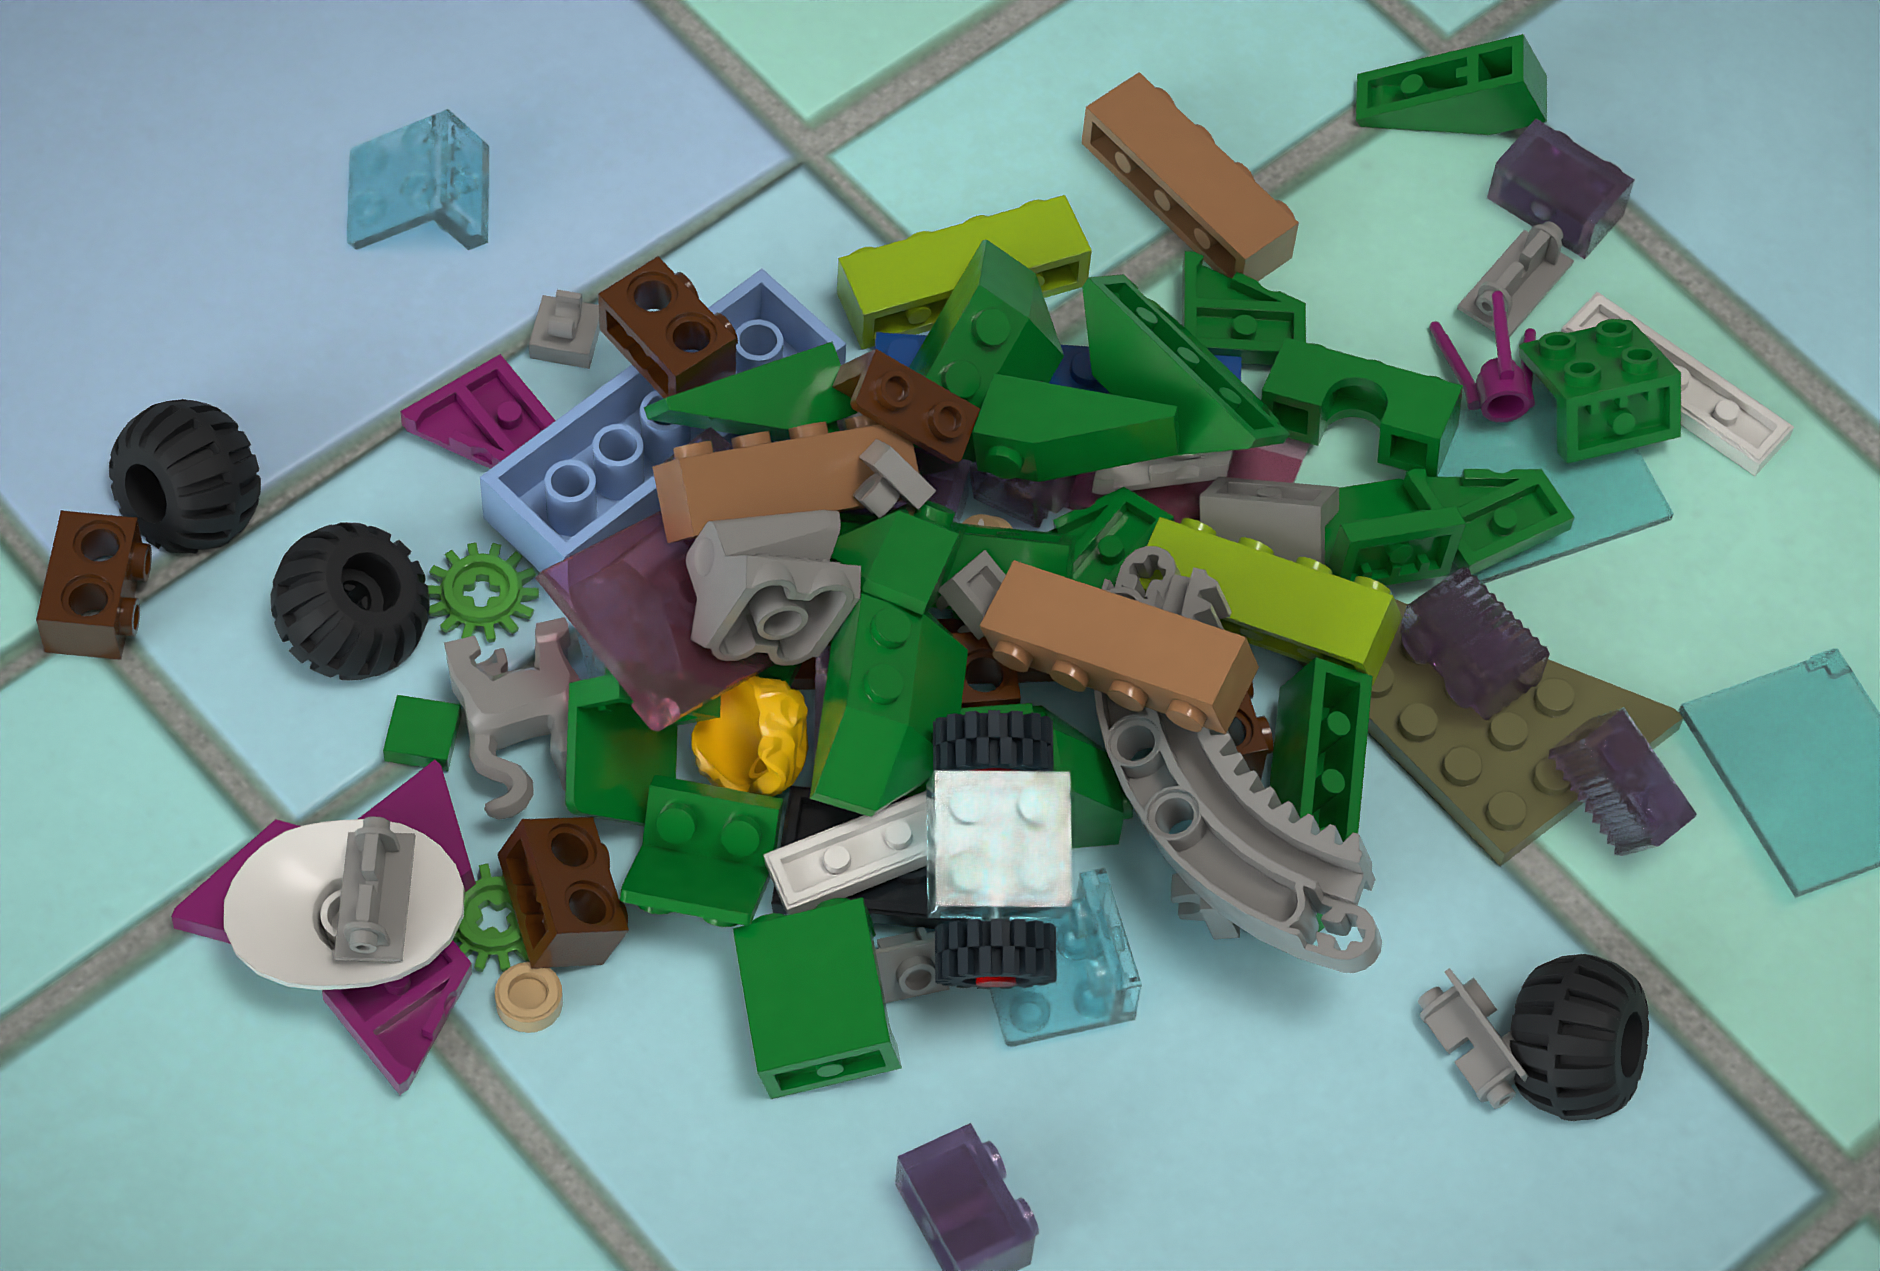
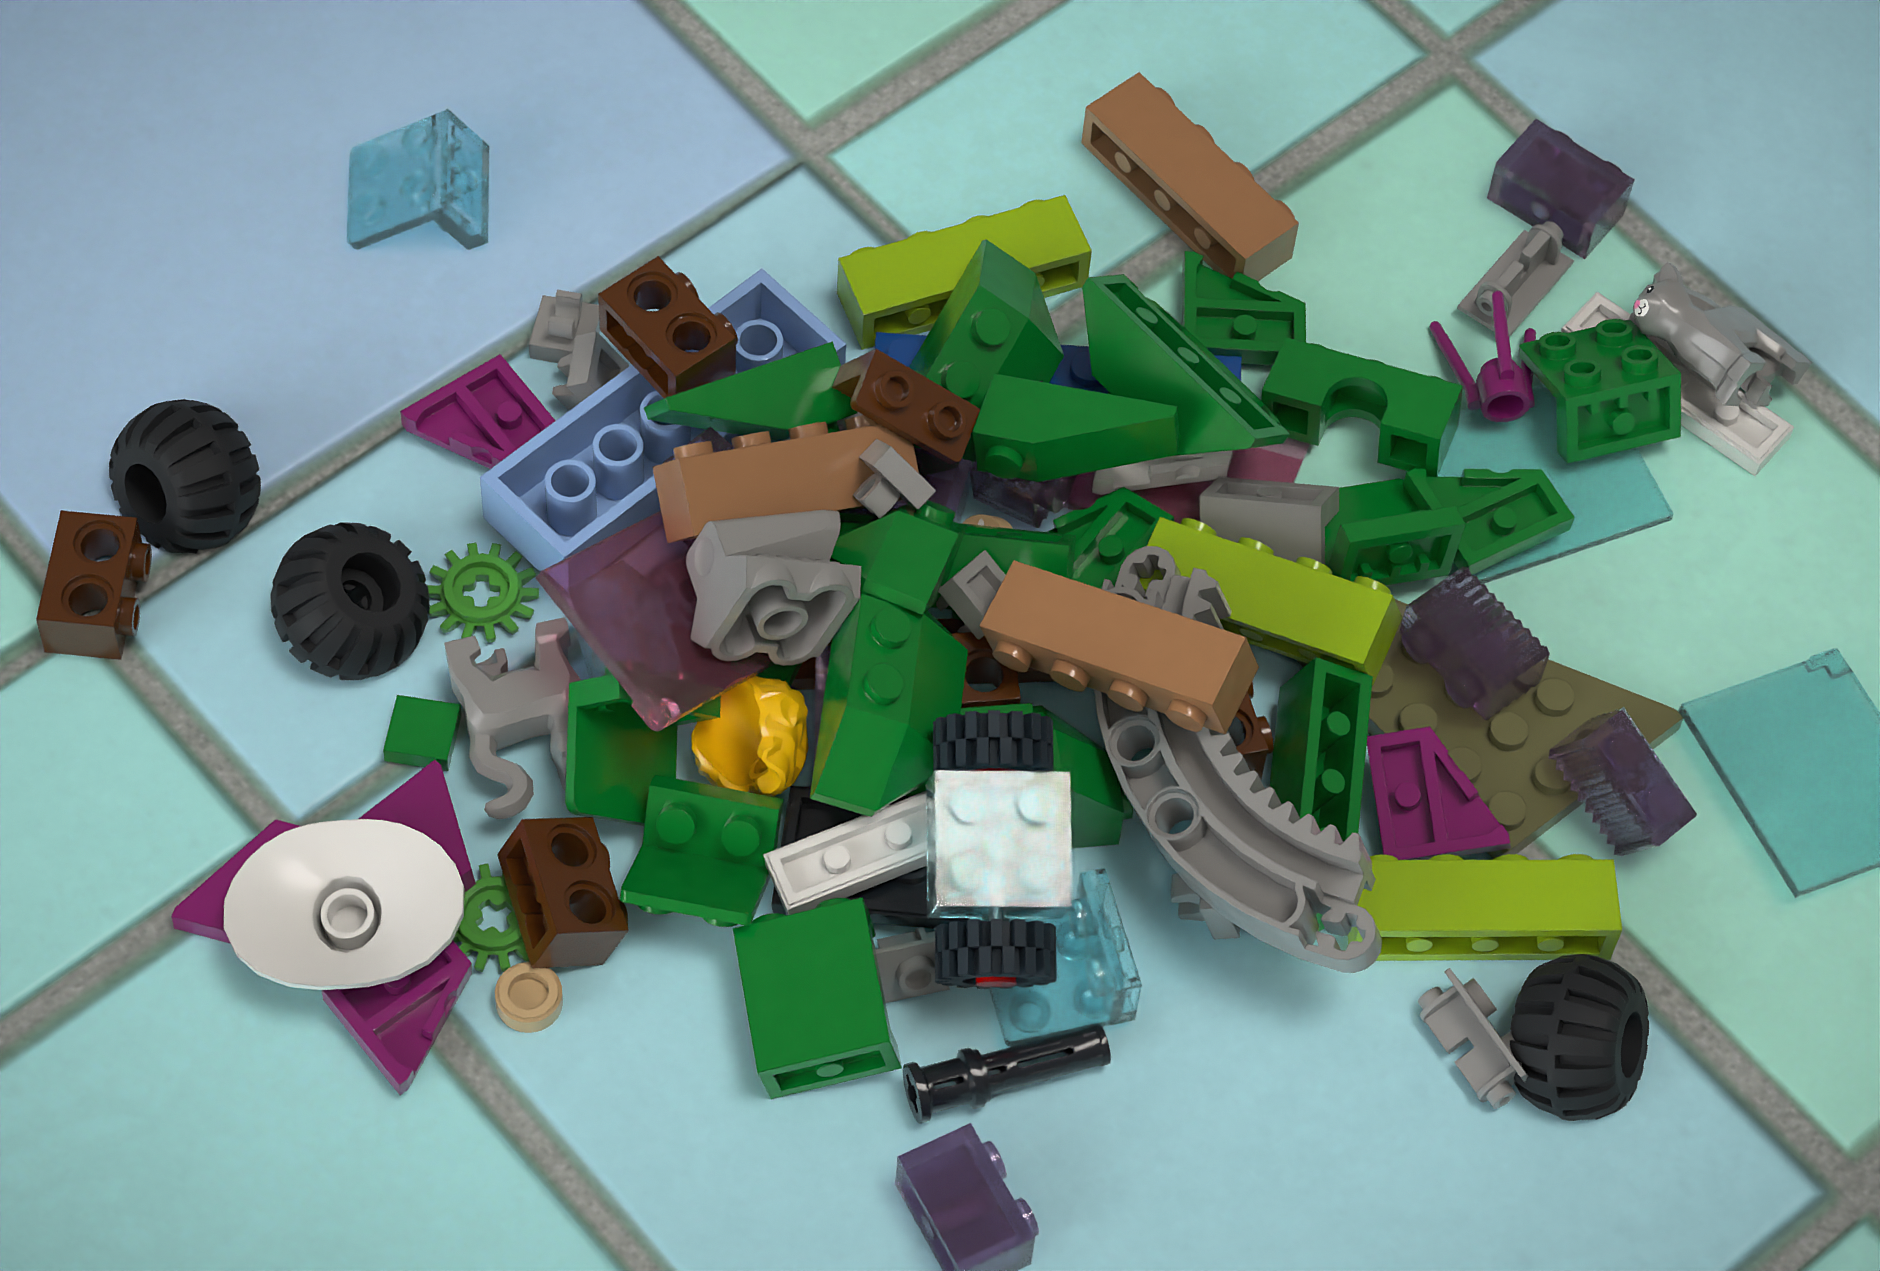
light grey hinge [334,817,416,961] -> none
green slope [1356,34,1547,135] -> none
none -> light grey tile [552,331,629,409]
none -> black pin [903,1023,1111,1123]
none -> lime brick [1347,854,1622,961]
none -> magenta wing [1367,726,1511,860]
none -> light grey animal [1628,262,1812,406]

